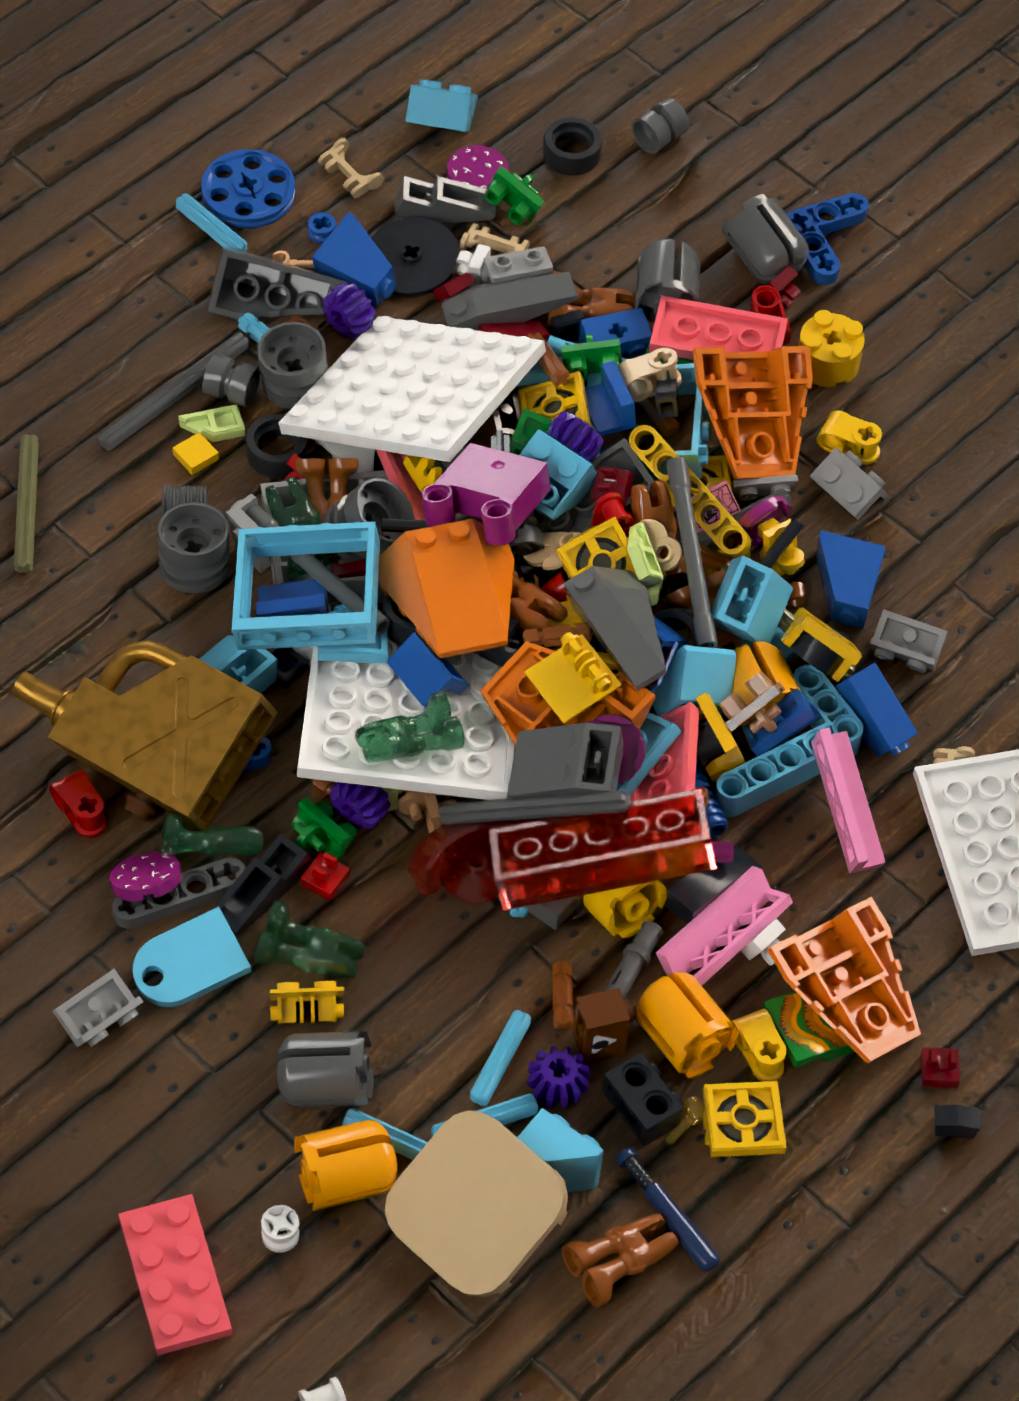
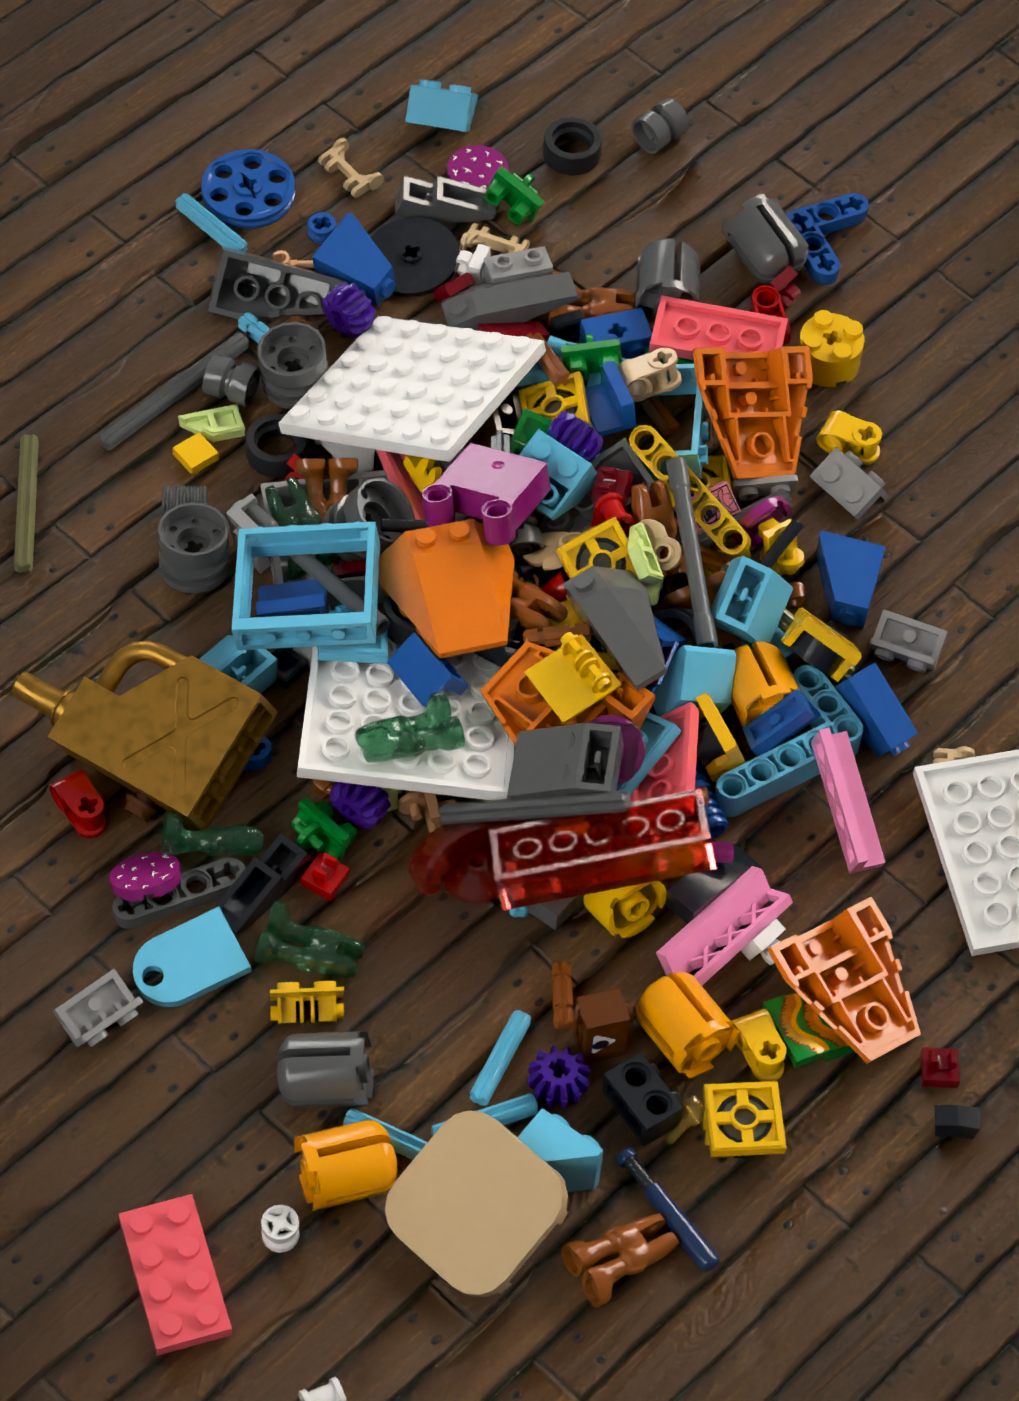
dark grey pin [603,921,664,999] -> none
black piece [655,379,679,418] -> none
medium nougat hips [719,671,785,734] -> none

